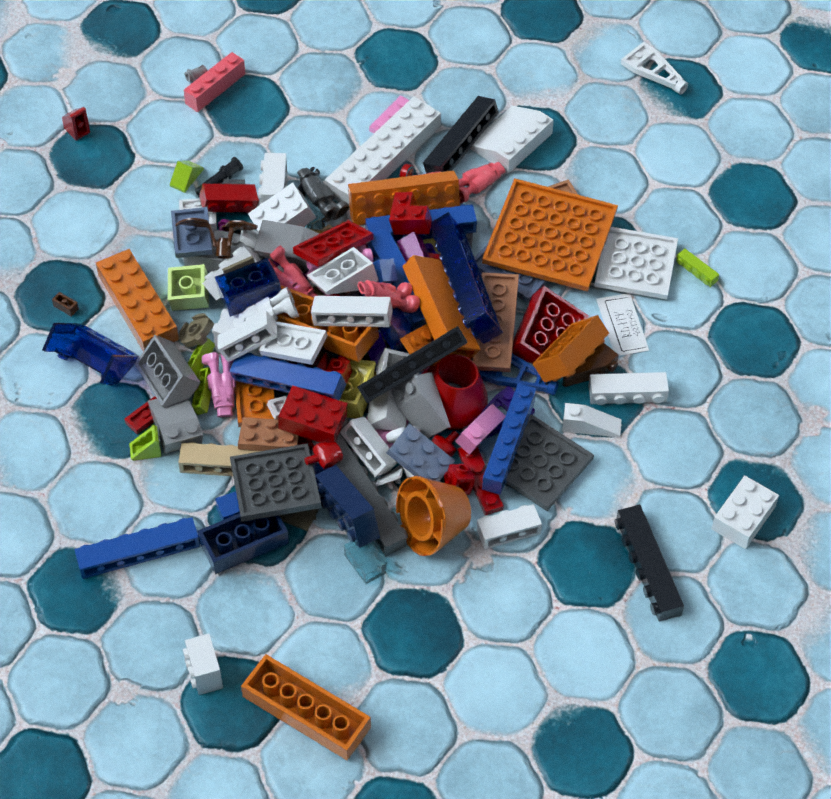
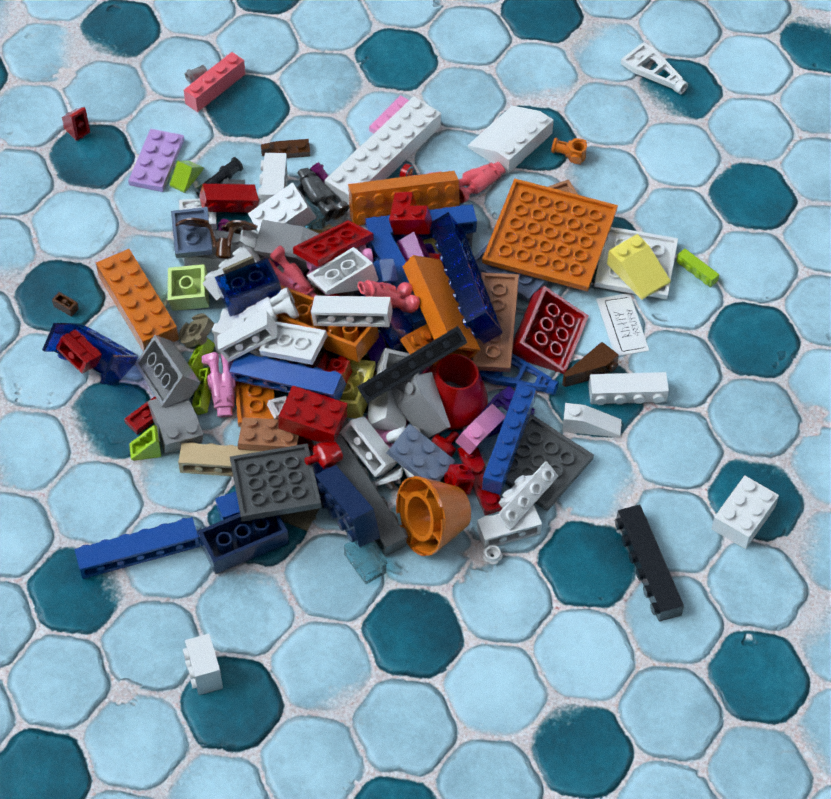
orange brick [241,654,371,761] -> none
black brick [423,96,499,174] -> none
orange brick [533,315,609,383] -> none
none -> red brick [56,329,102,374]
none -> lavender plate [128,129,184,192]
none -> reddish brown hinge [261,139,310,158]
none -> magenta pin [311,162,328,184]
none -> white plate [483,545,502,565]
none -> white bracket [497,462,558,530]
none -> orange connector [551,138,587,165]
none -> light yellow slope [607,234,671,300]

